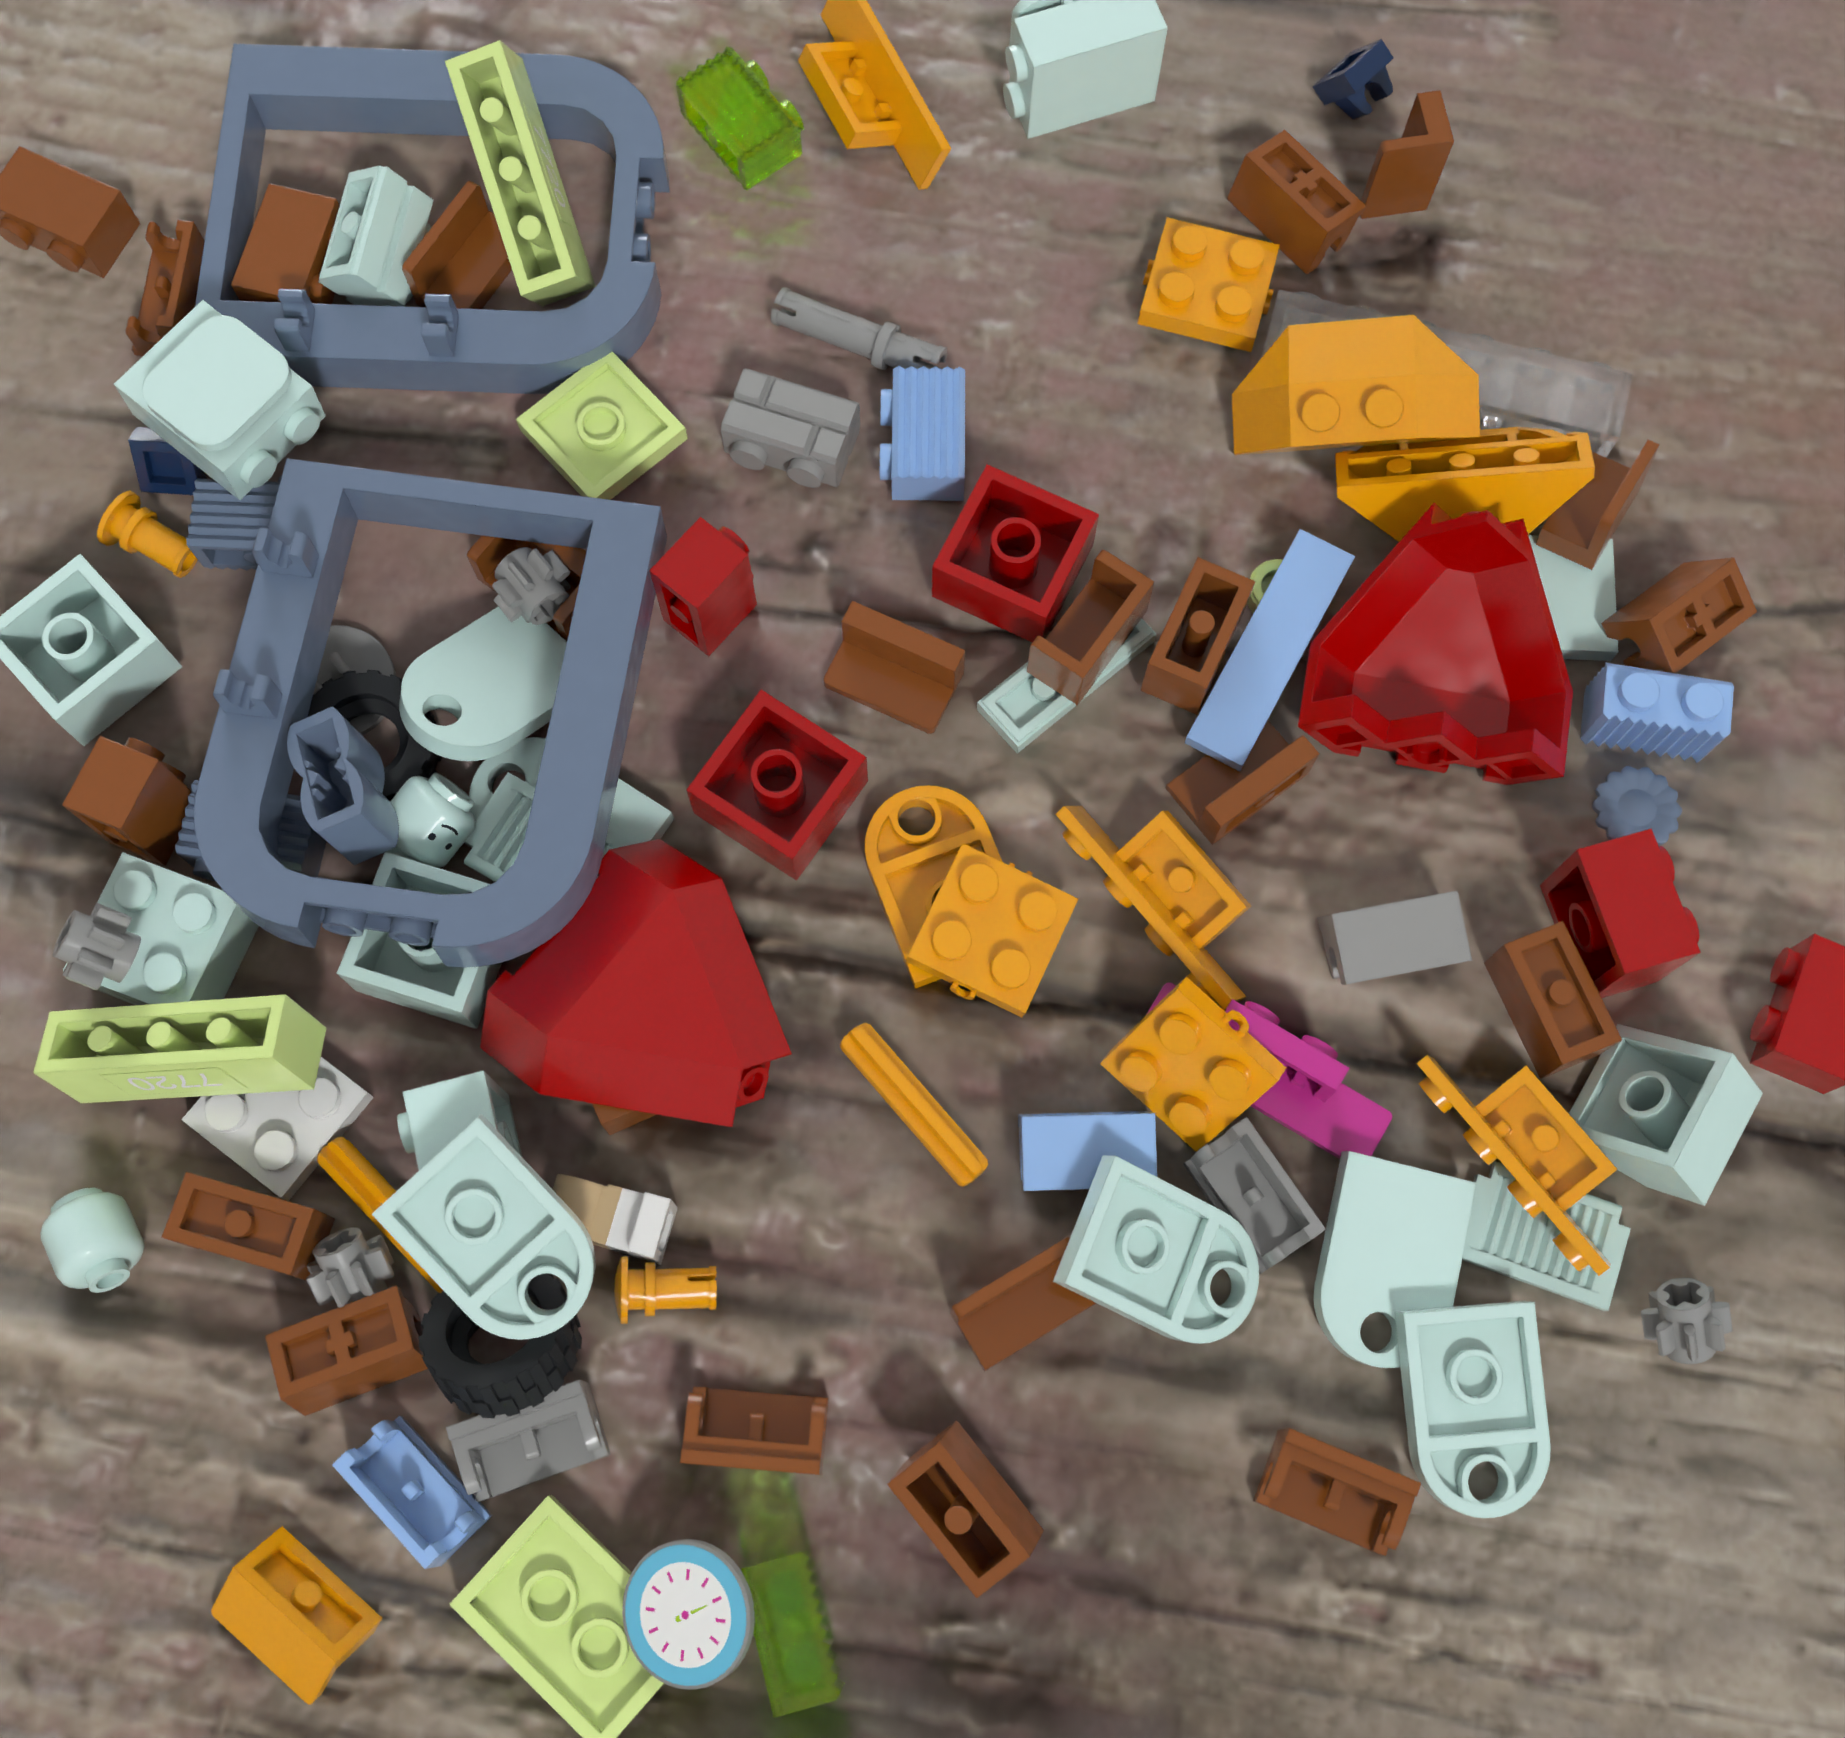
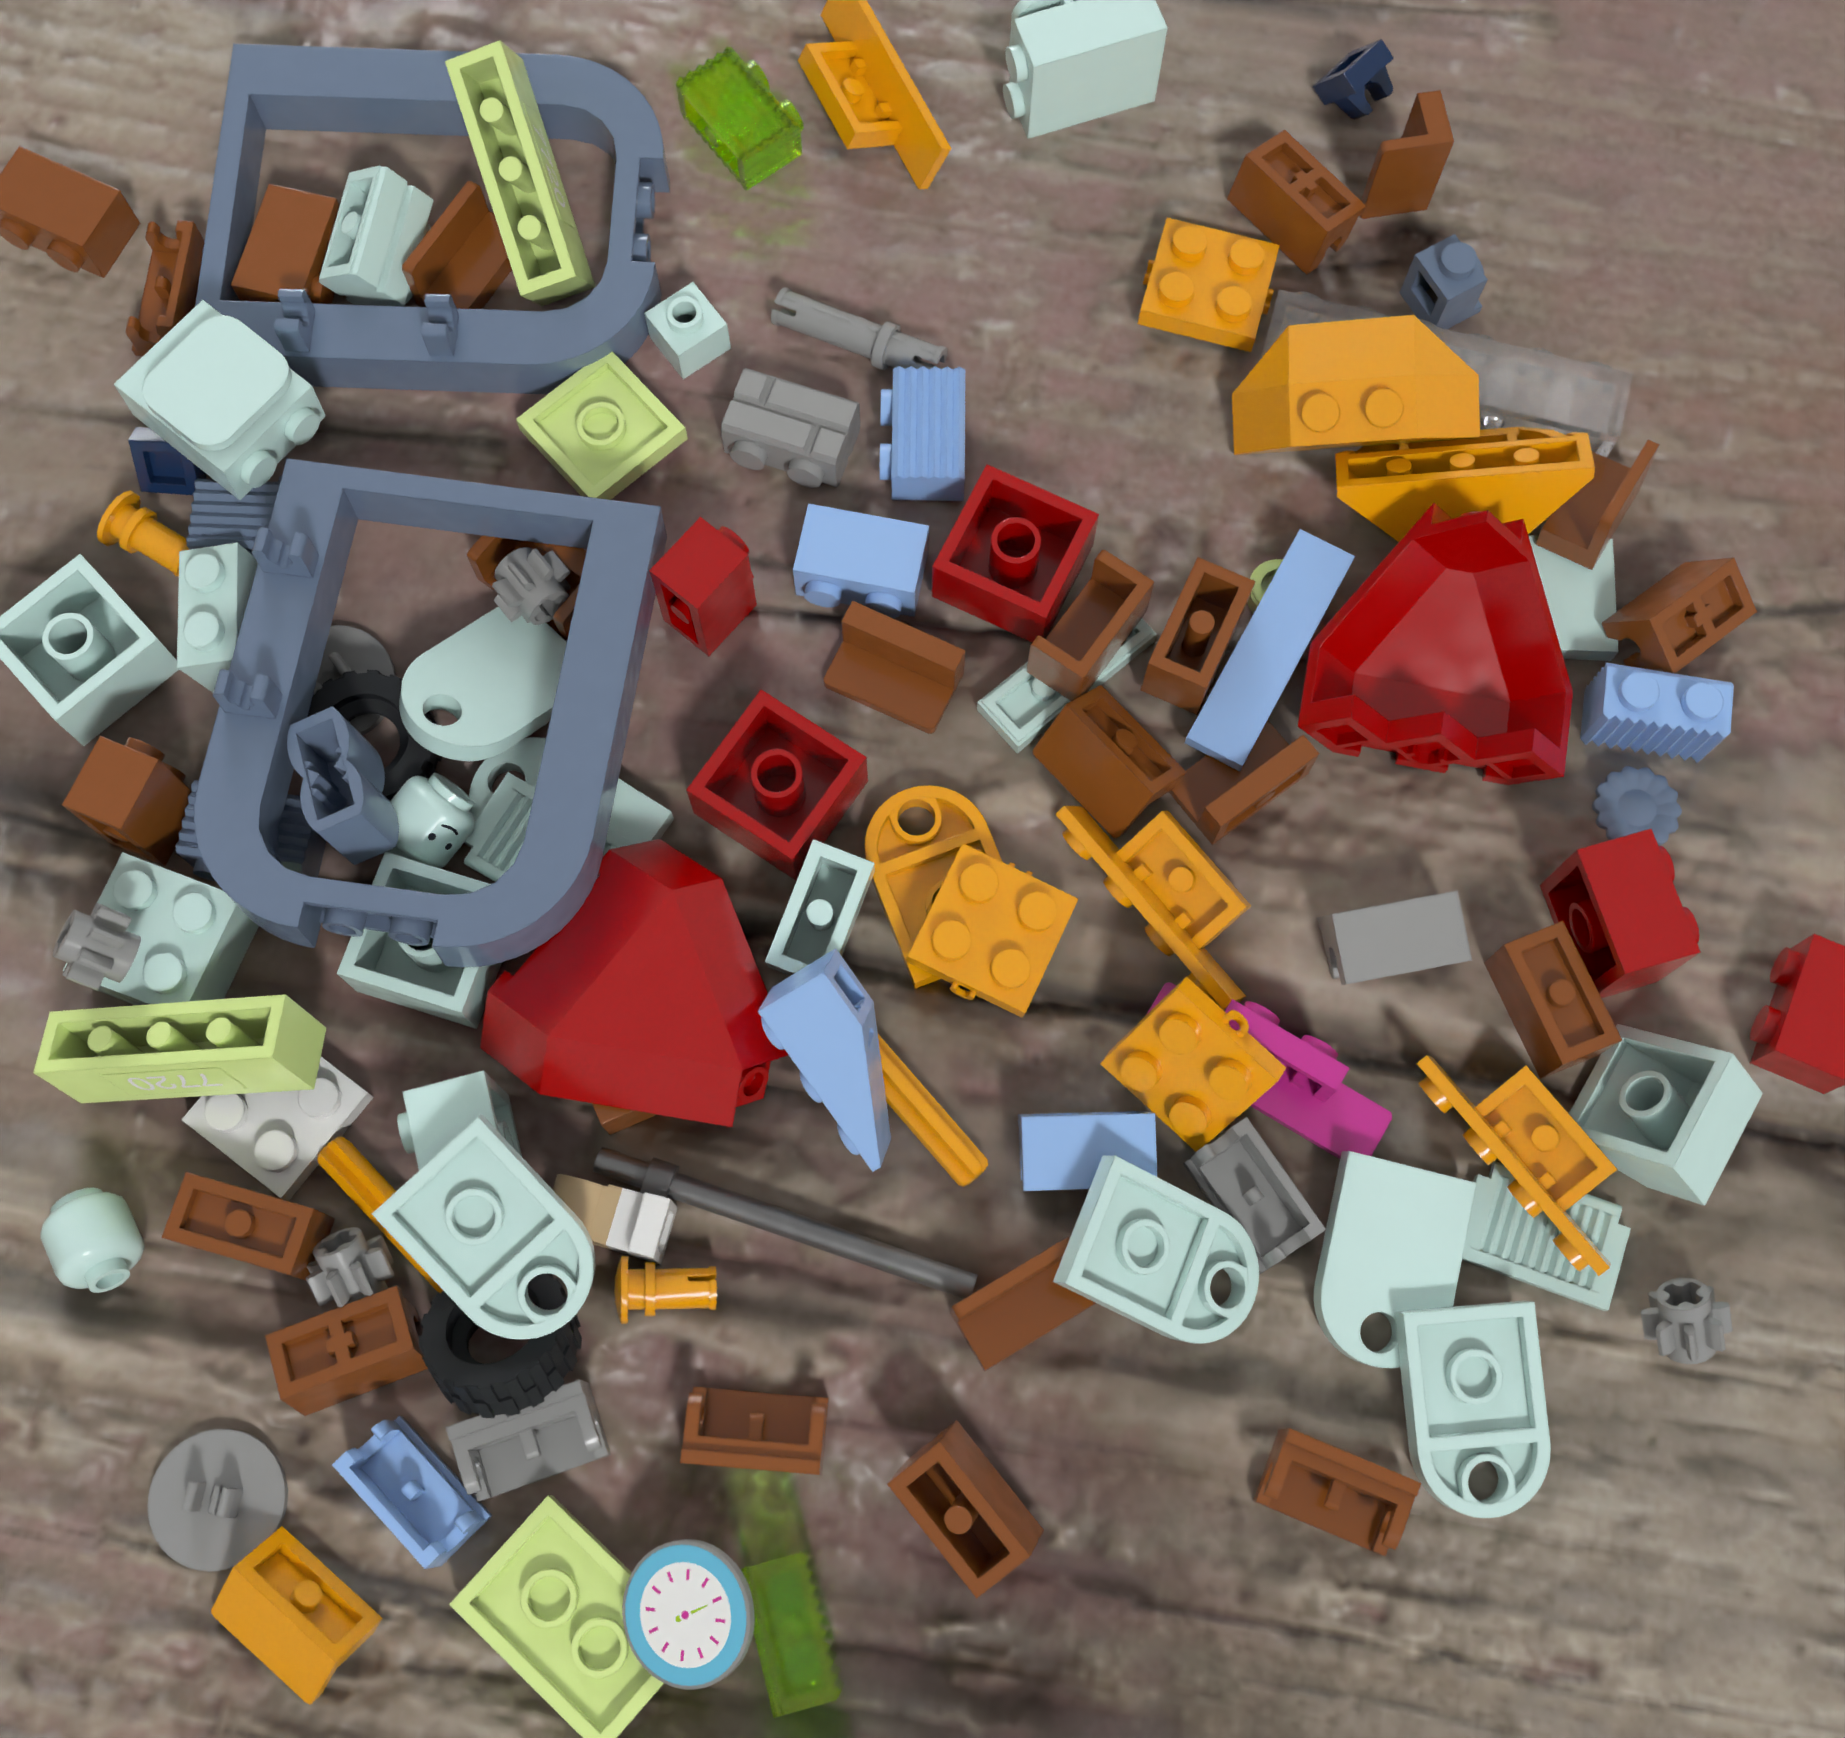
none -> light grey piece [147,1429,288,1571]
none -> light aqua brick [177,542,258,692]
none -> flat silver bar [593,1147,978,1299]
none -> light aqua plate [644,282,731,379]
none -> light blue slope [758,949,891,1172]
none -> light aqua brick [765,839,875,976]
none -> light blue brick [793,503,929,618]
none -> dark orange panel [1033,685,1187,838]
none -> sand blue brick [1399,234,1488,335]

